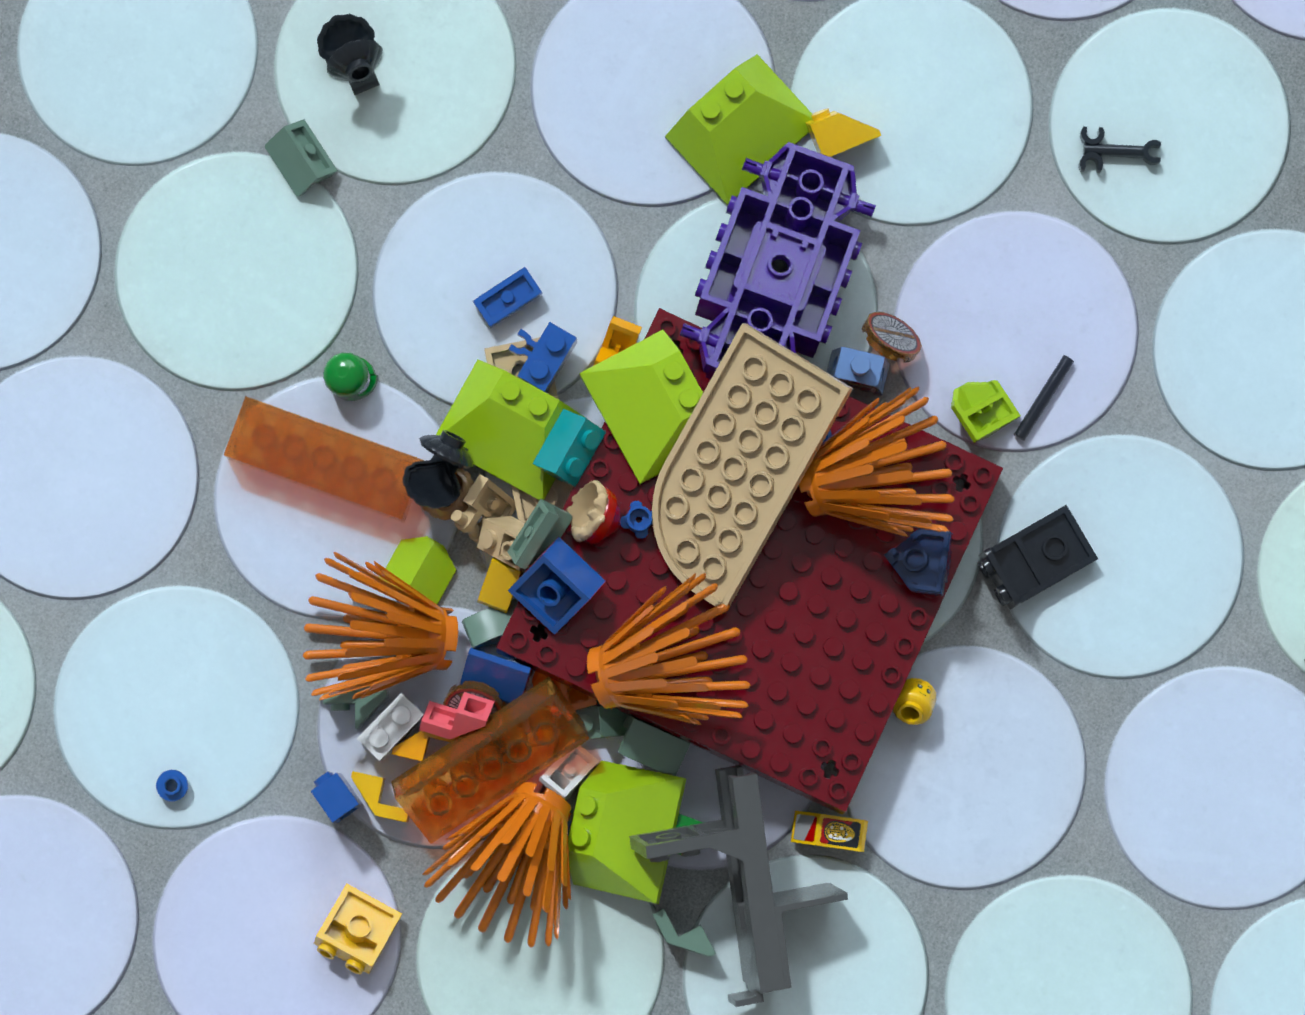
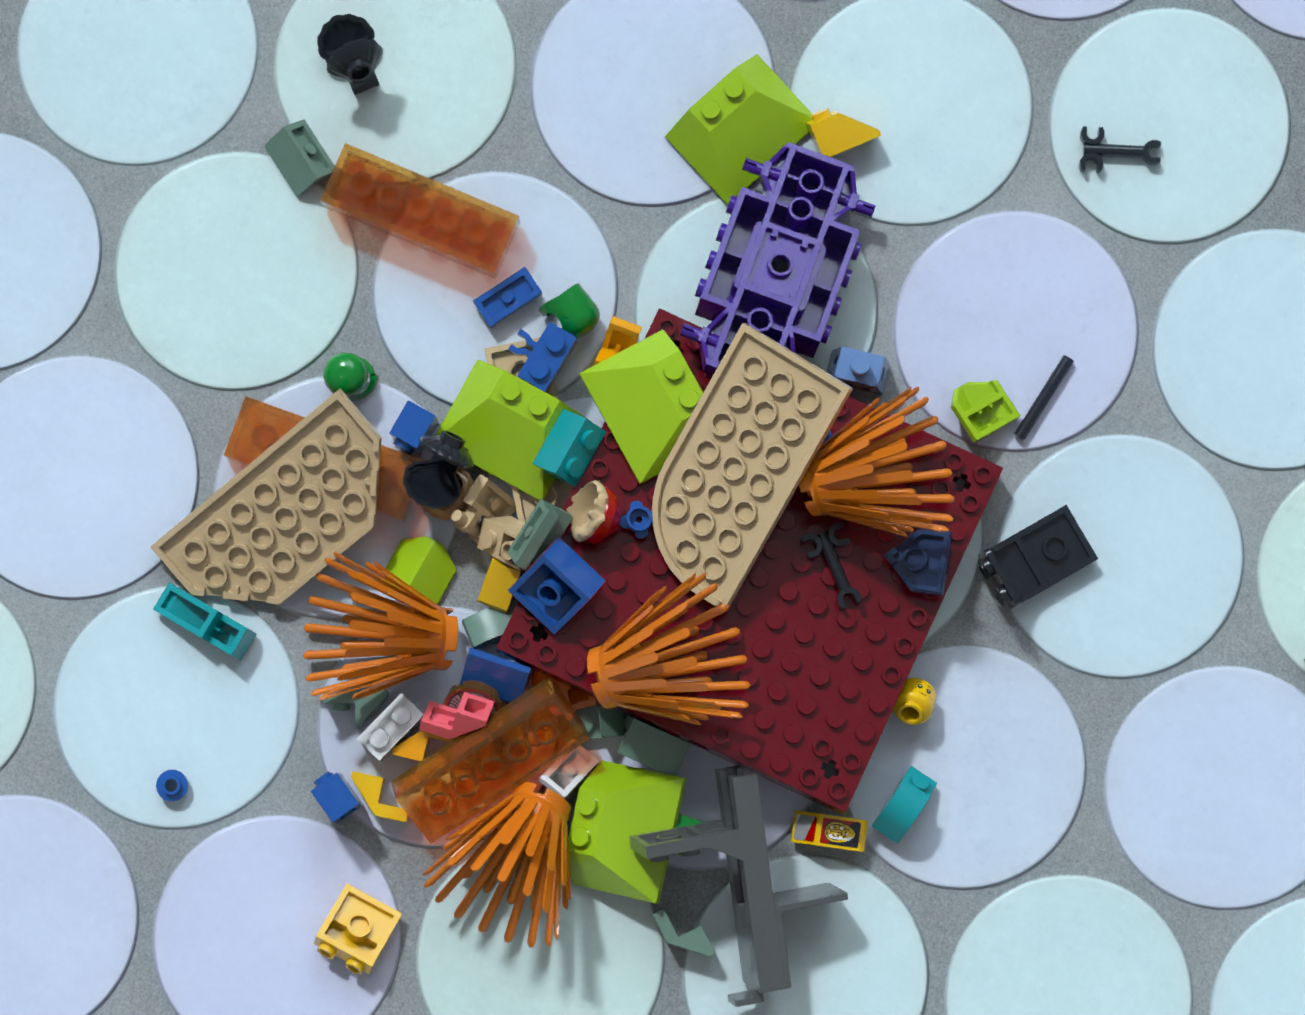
tile [862,312,922,363] -> none
none -> tan plate [151,388,382,605]
none -> teal slope [153,582,257,661]
none -> clear orange brick [320,143,520,279]
none -> blue brick [389,400,439,456]
none -> green helmet [538,283,600,339]
none -> black bar [800,522,861,610]
none -> teal brick [872,765,937,844]

